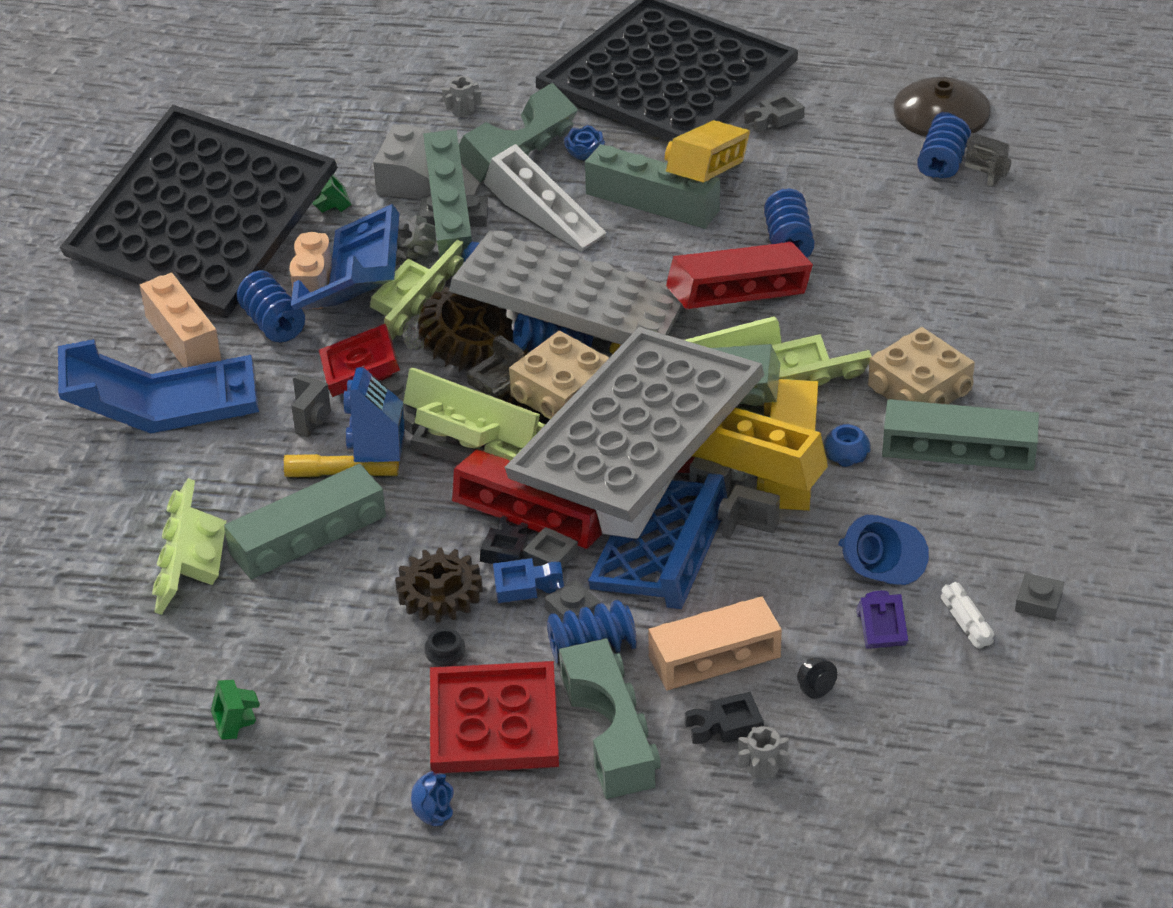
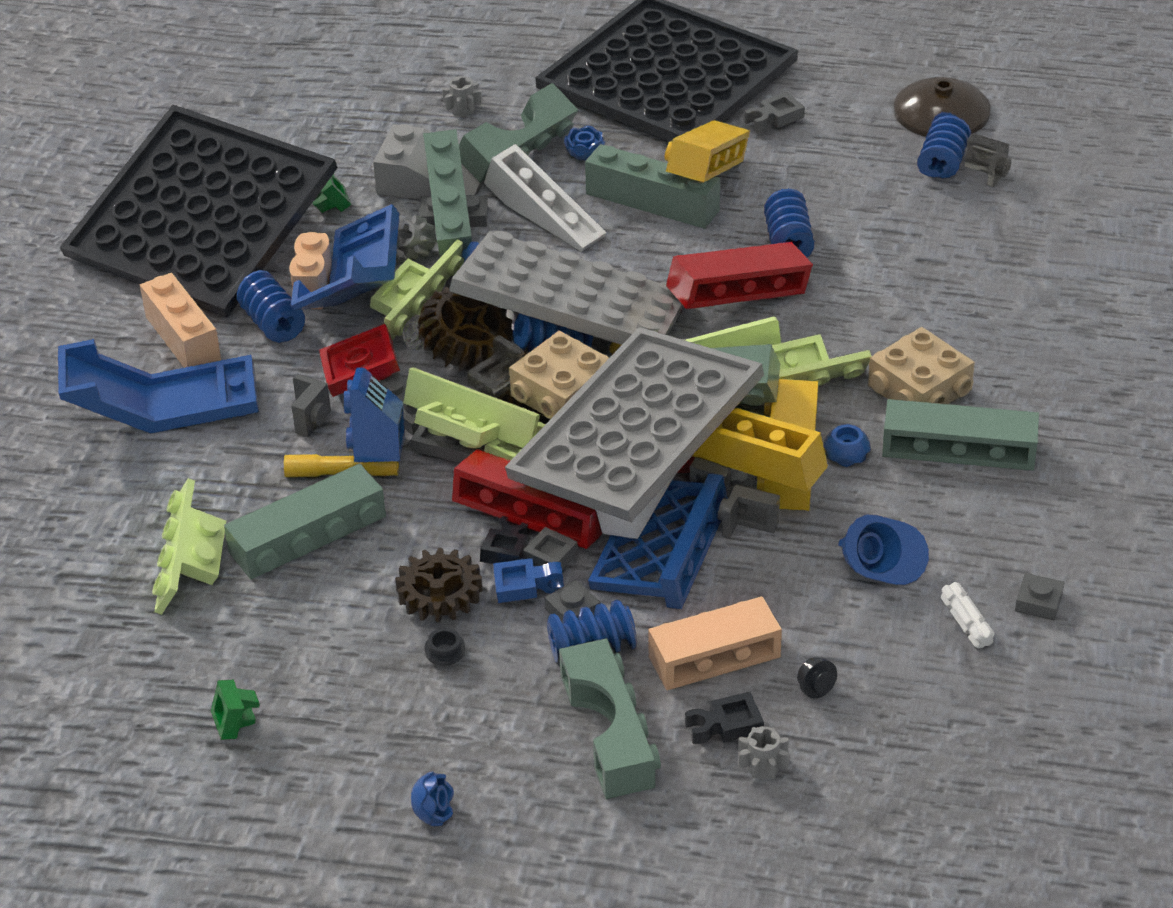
red plate [430,661,559,774] -> none
dark purple bracket [856,590,908,649] -> none

